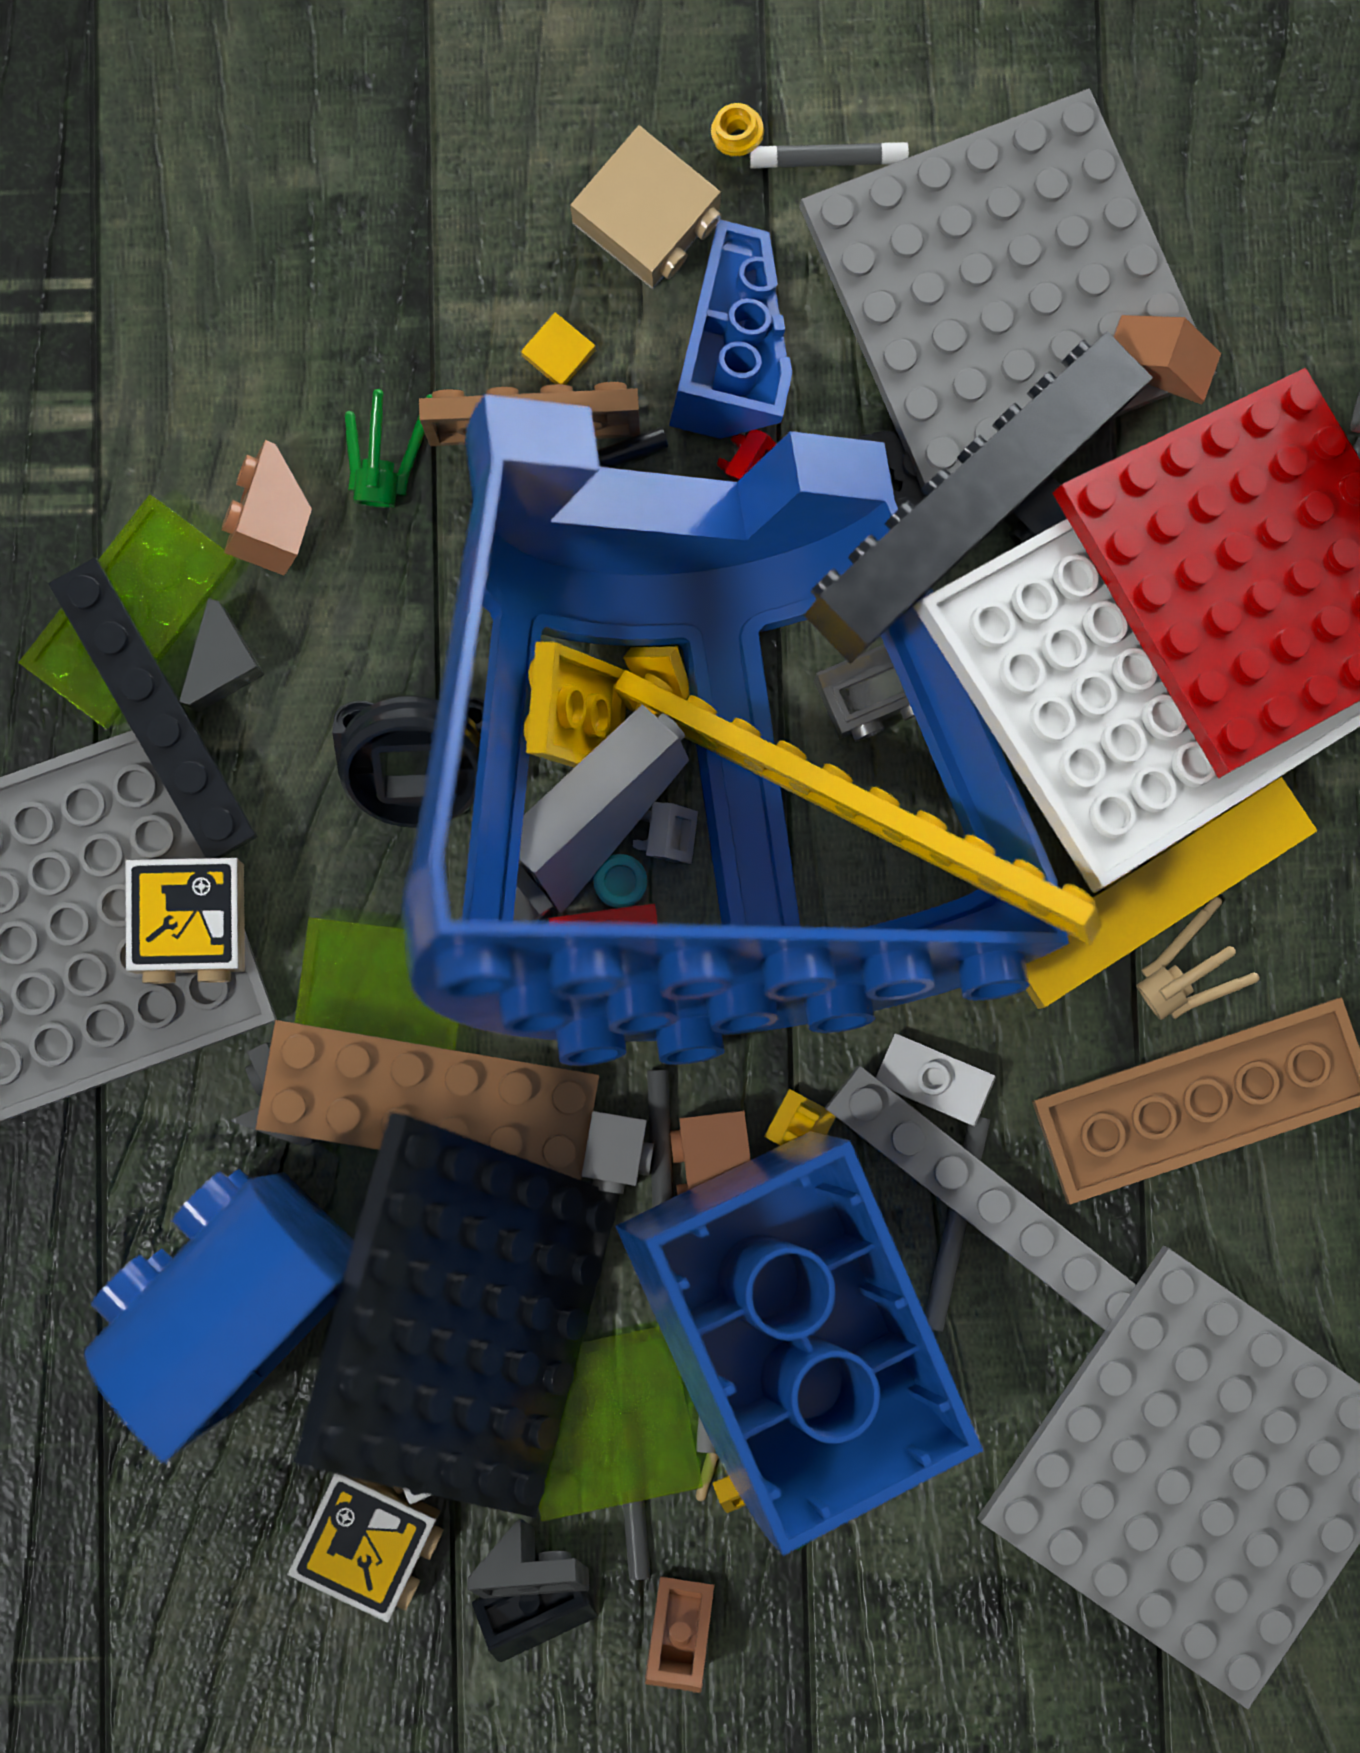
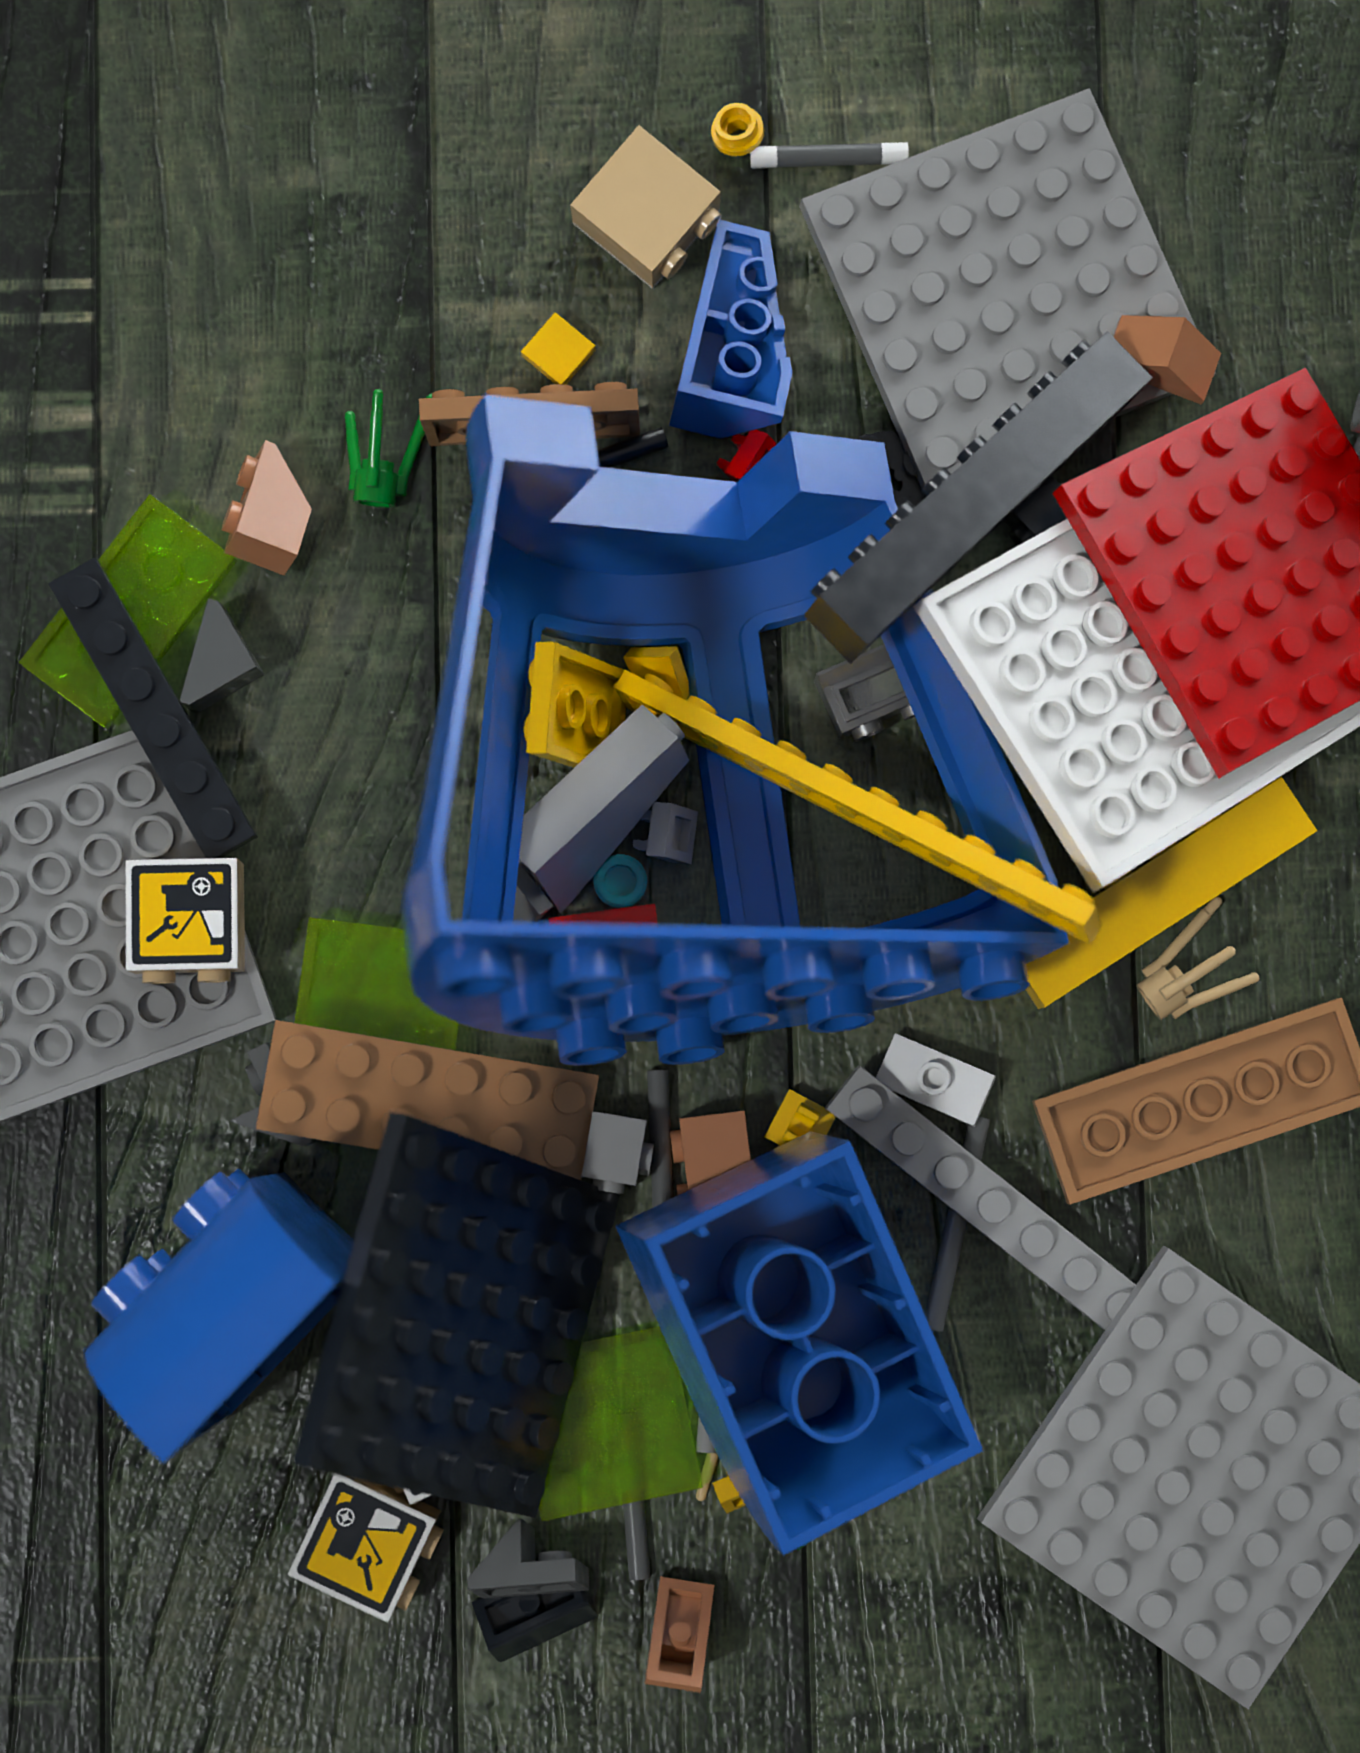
black piece [332,696,484,828] -> none

